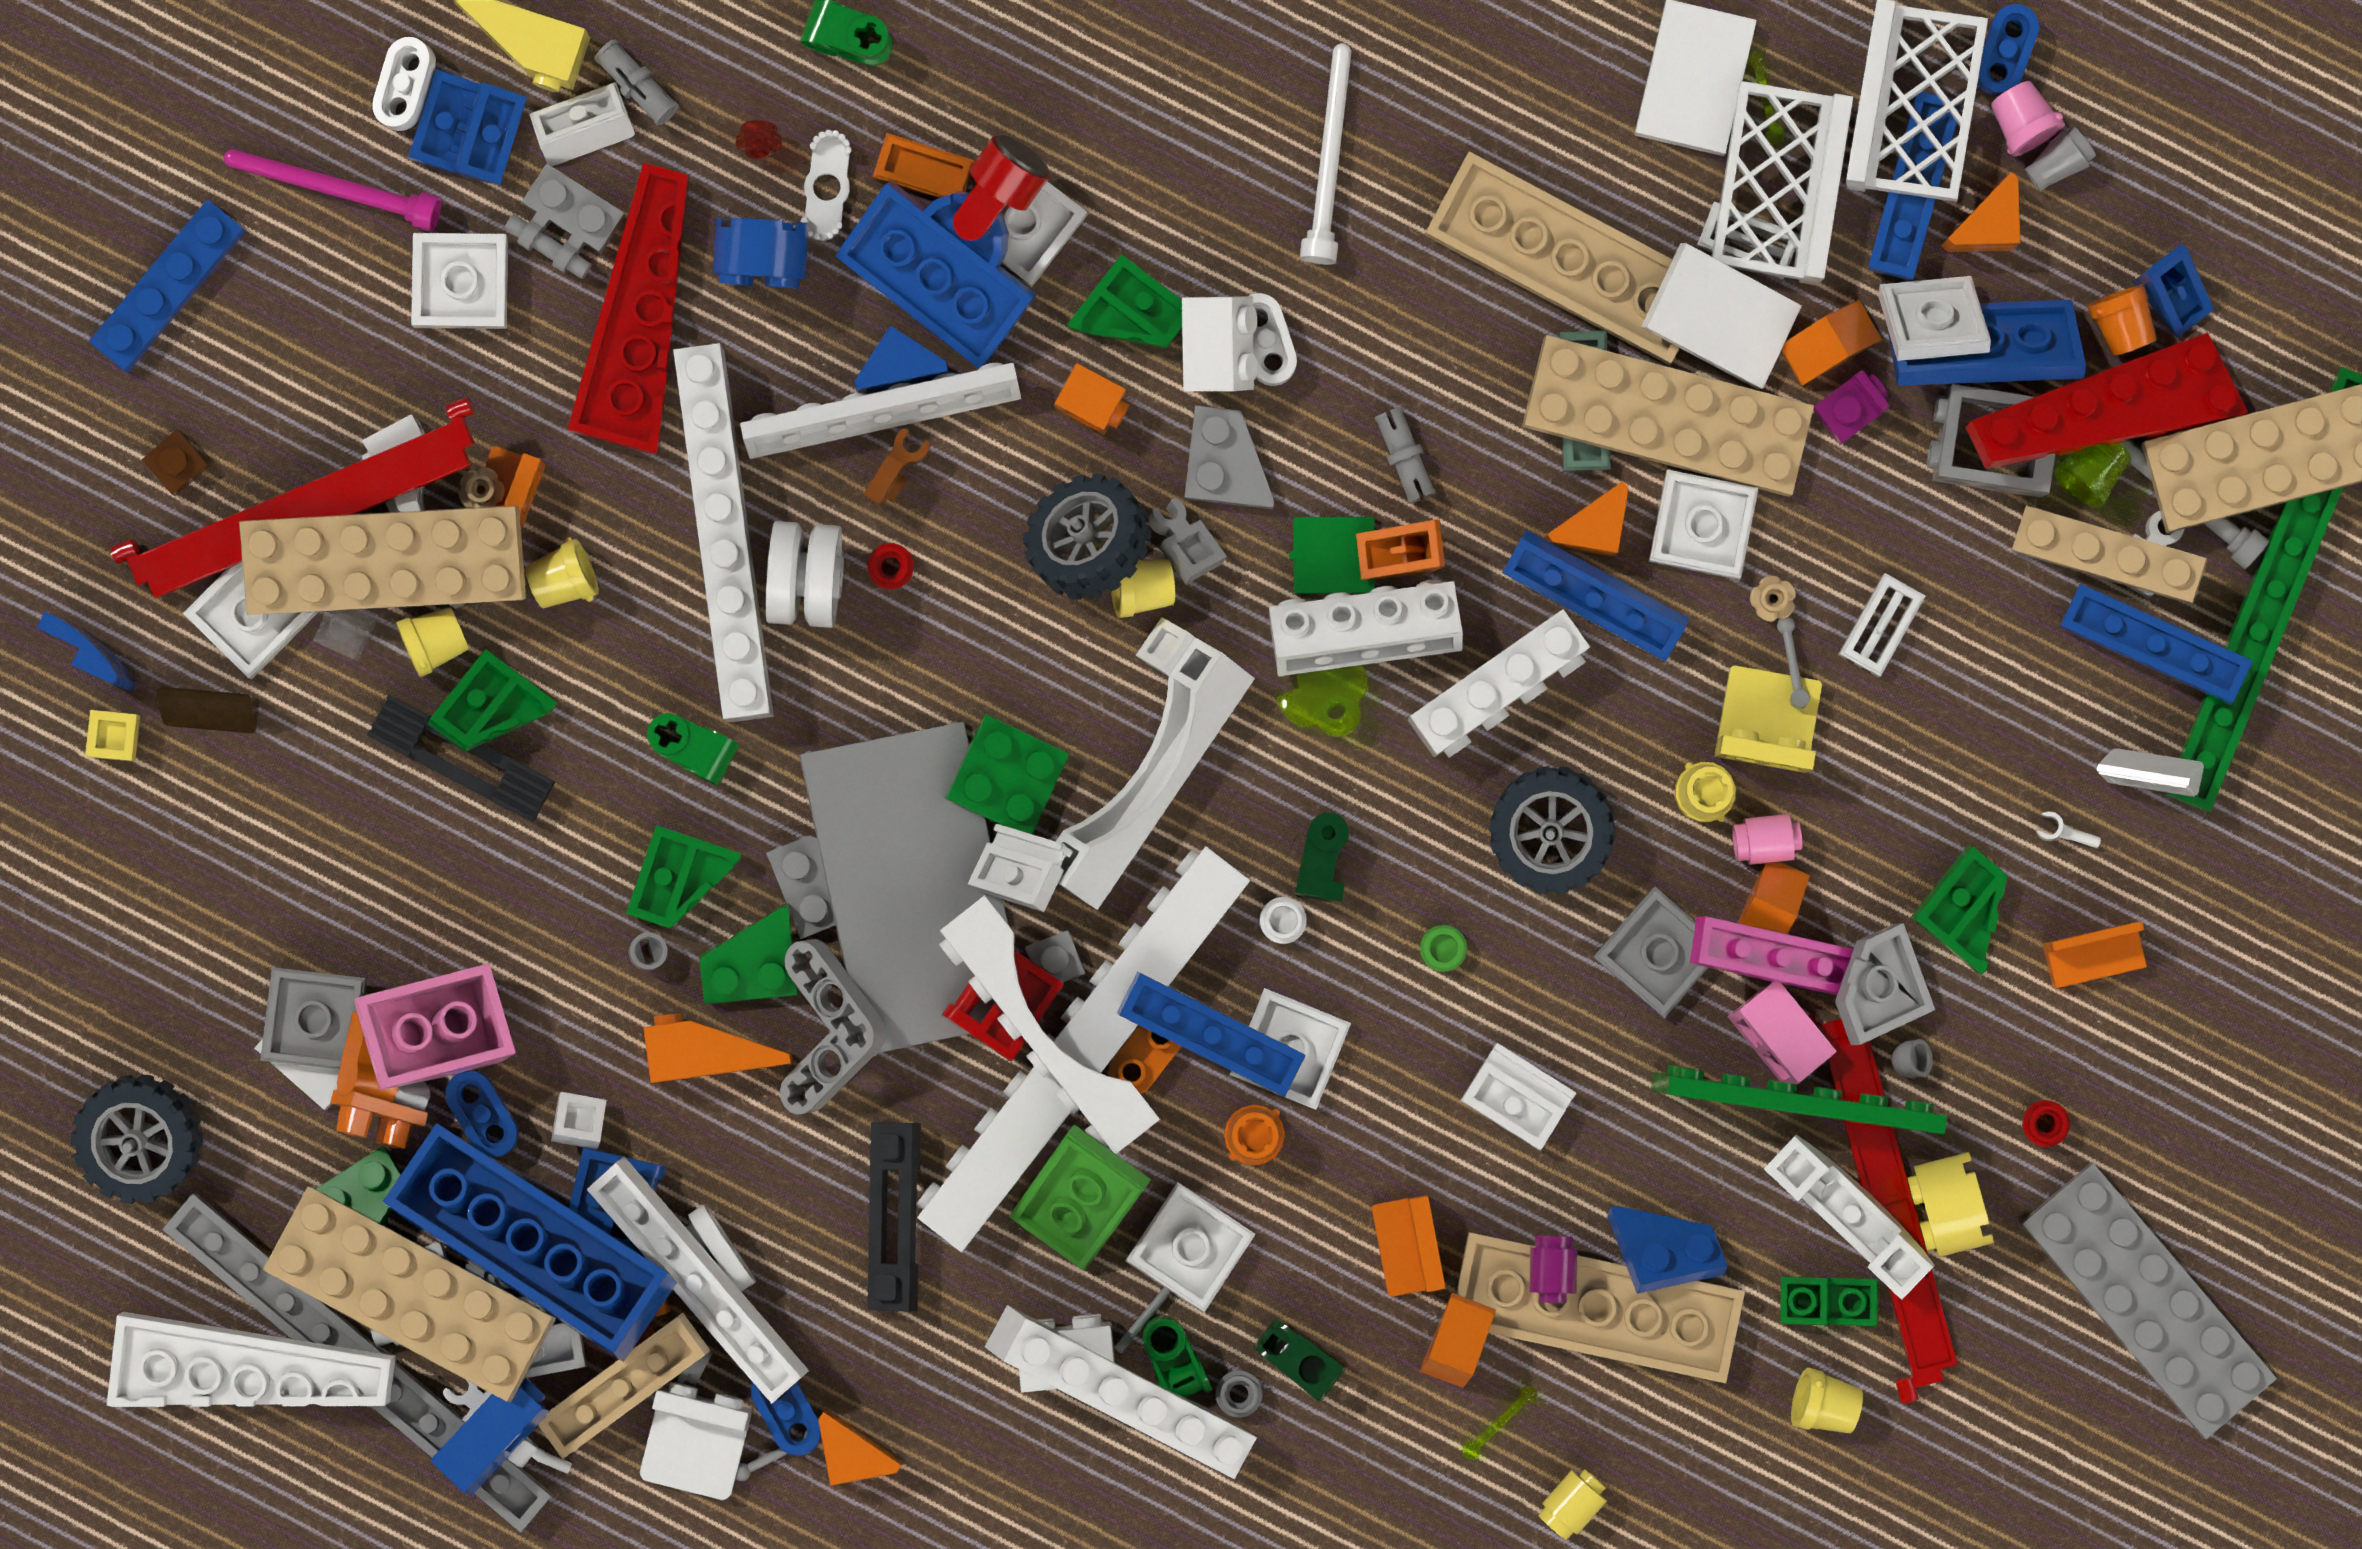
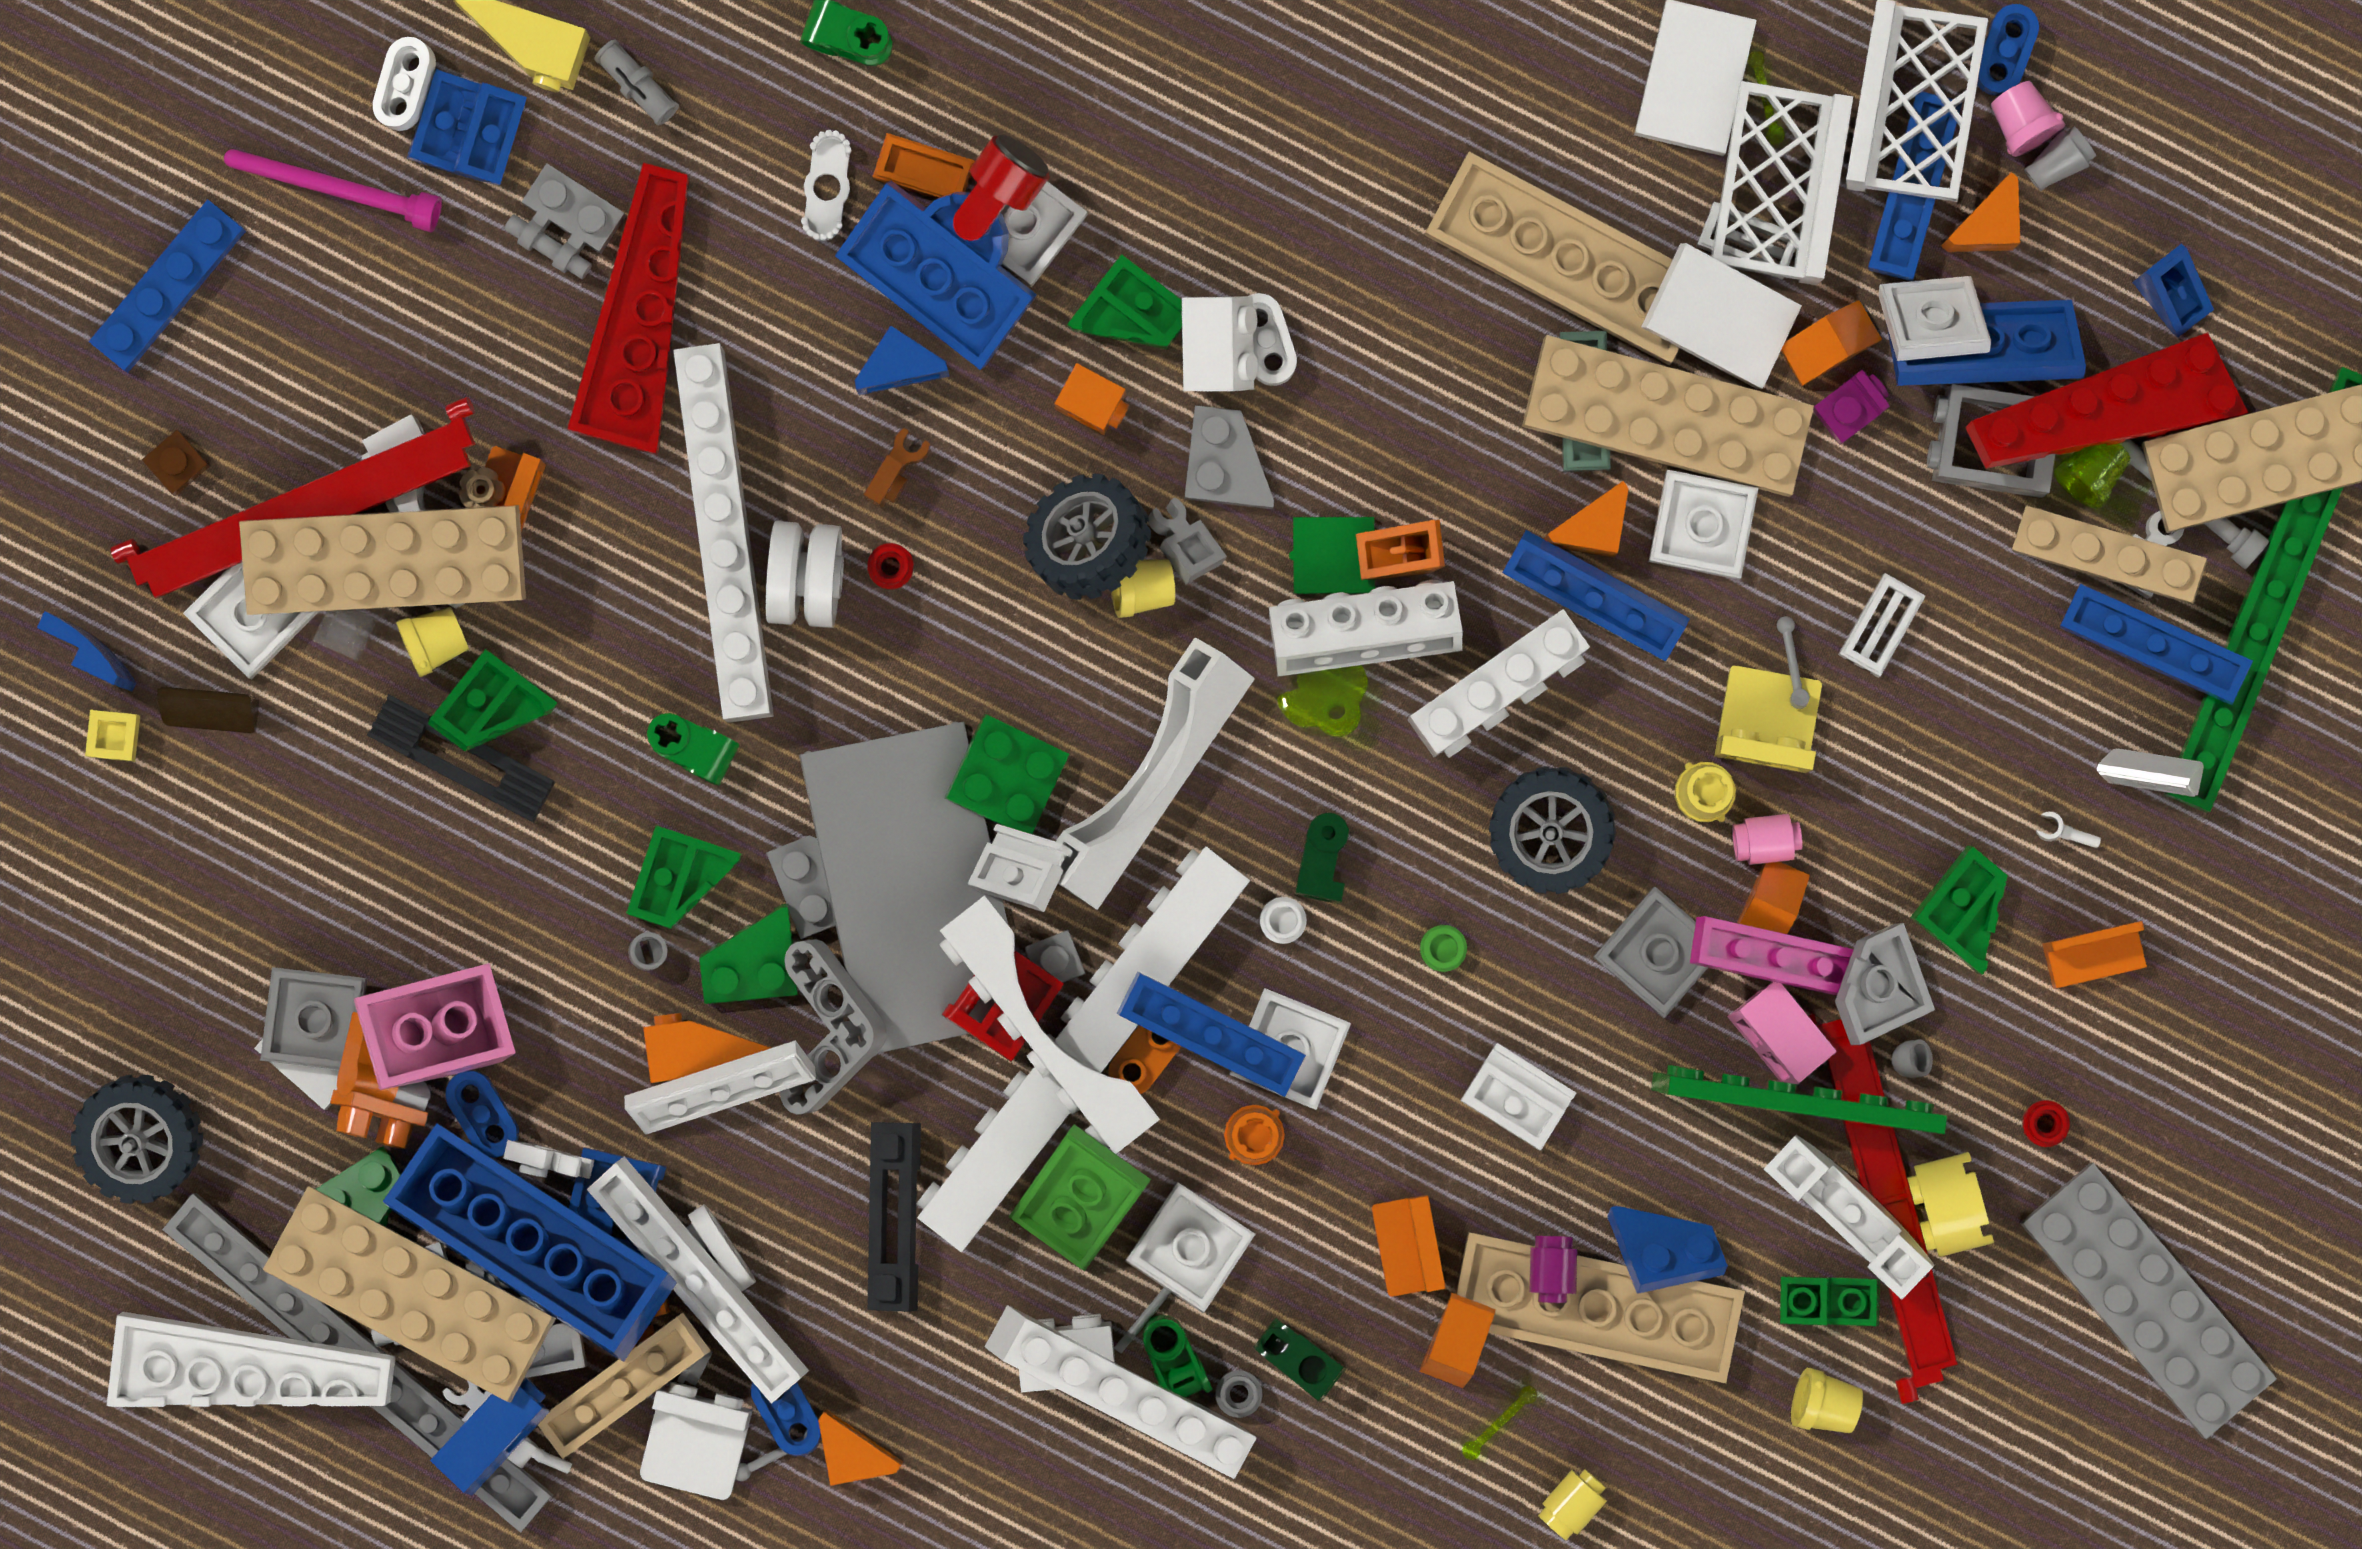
white plate [411,233,508,329] -> none
light yellow piece [525,537,599,609] -> none
white slope [529,82,635,166] -> none
white plate [551,1091,607,1150] -> none
blue brick [713,217,809,289] -> none
clear red plate [736,120,782,159] -> none
white plate [740,363,1021,459] -> none
white plate [1136,617,1195,677] -> none
white piece [1300,43,1351,265] -> none
light grey pin [1374,407,1436,504] -> none
tan plate [1750,576,1796,622] -> none
orange piece [2087,284,2157,356] -> none
none -> white plate [503,1140,594,1179]
none -> white tile [624,1040,816,1134]

